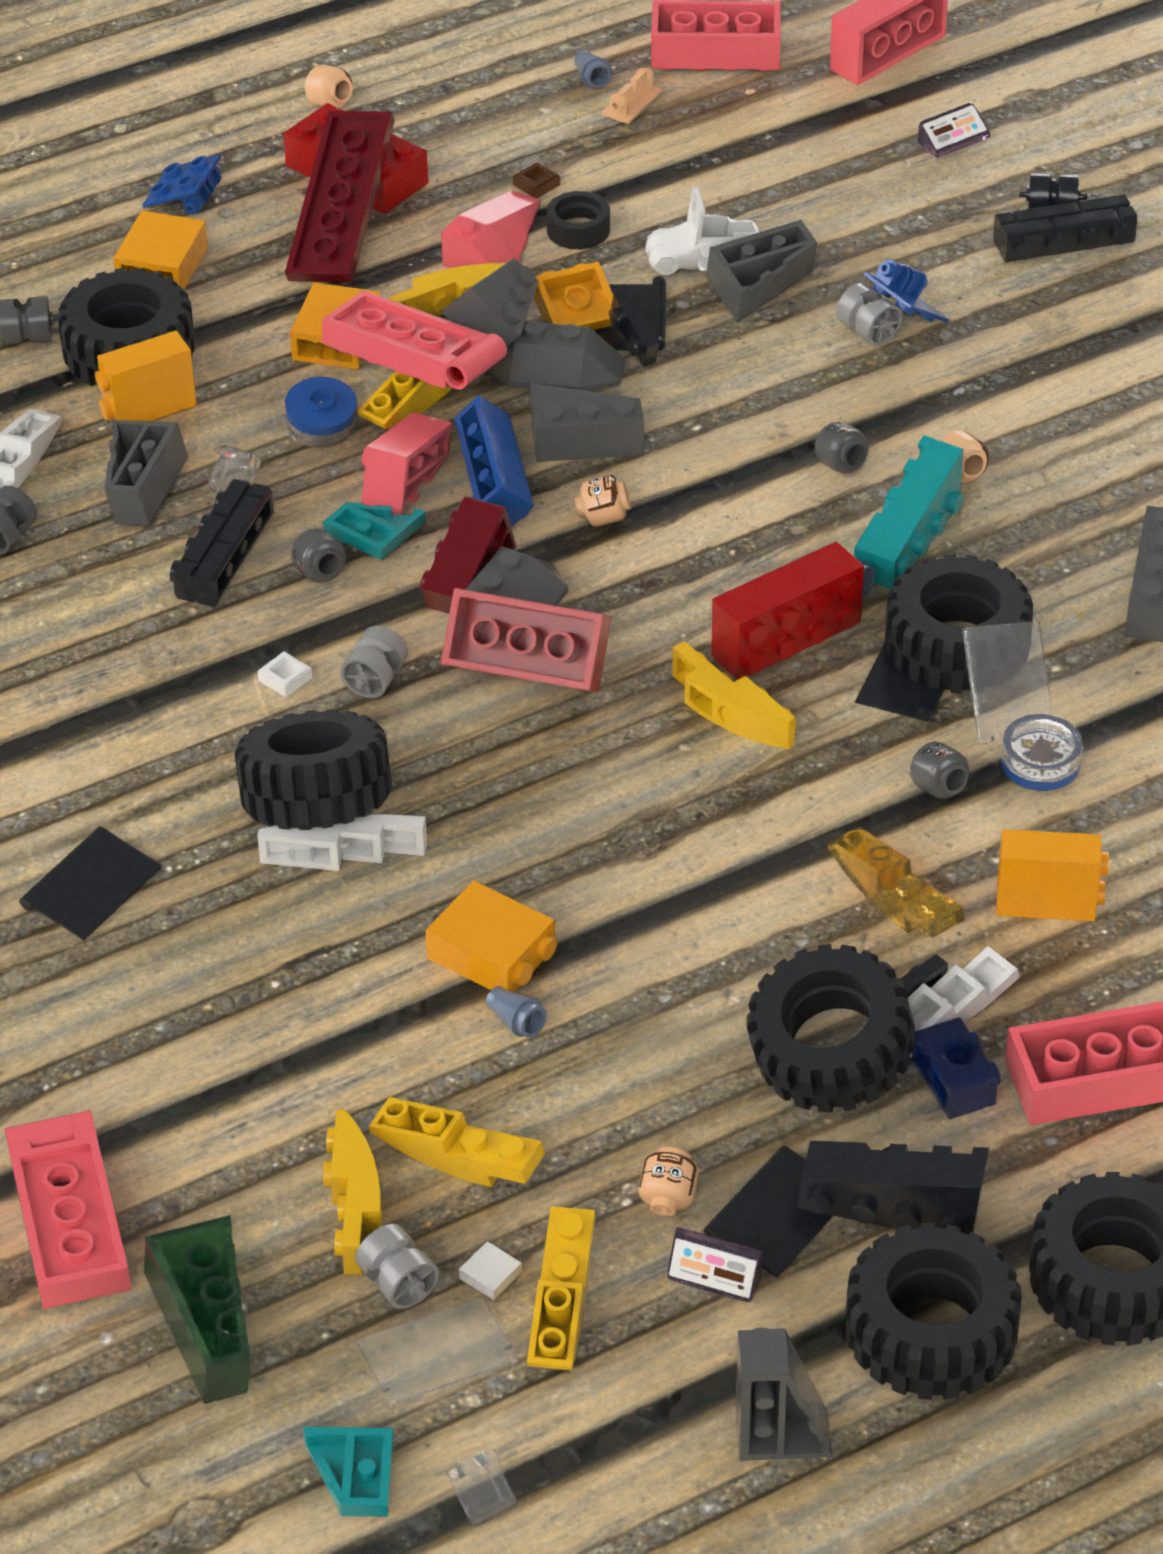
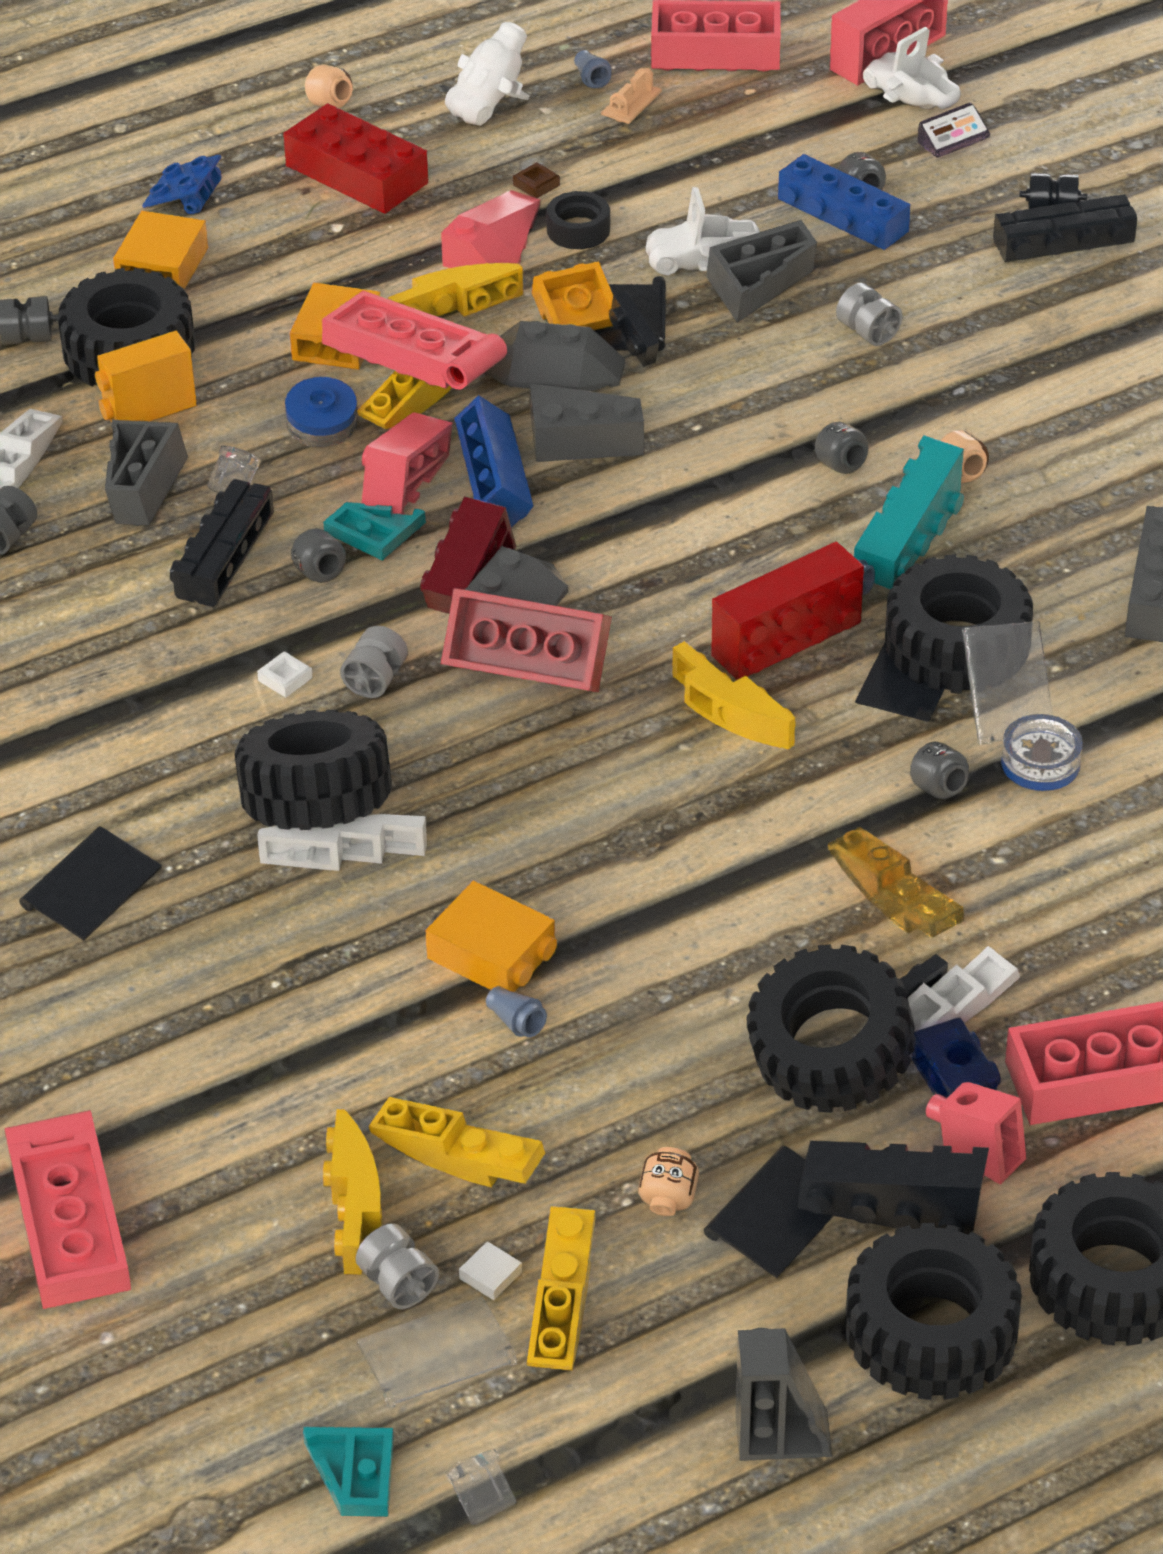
clear green wedge [144,1215,250,1404] -> none
dark red plate [285,111,395,282] -> none
dark grey wedge [441,258,539,346] -> none
light nougat head [574,475,631,527] -> none
slope [668,1227,762,1302] -> none
blue hinge [864,259,949,323] -> none
light orange brick [996,829,1109,921] -> none
none -> white piece [445,22,530,126]
none -> blue brick [778,154,911,250]
none -> dark grey head [838,152,886,190]
none -> white piece [863,27,961,109]
none -> coral torso [926,1082,1027,1185]

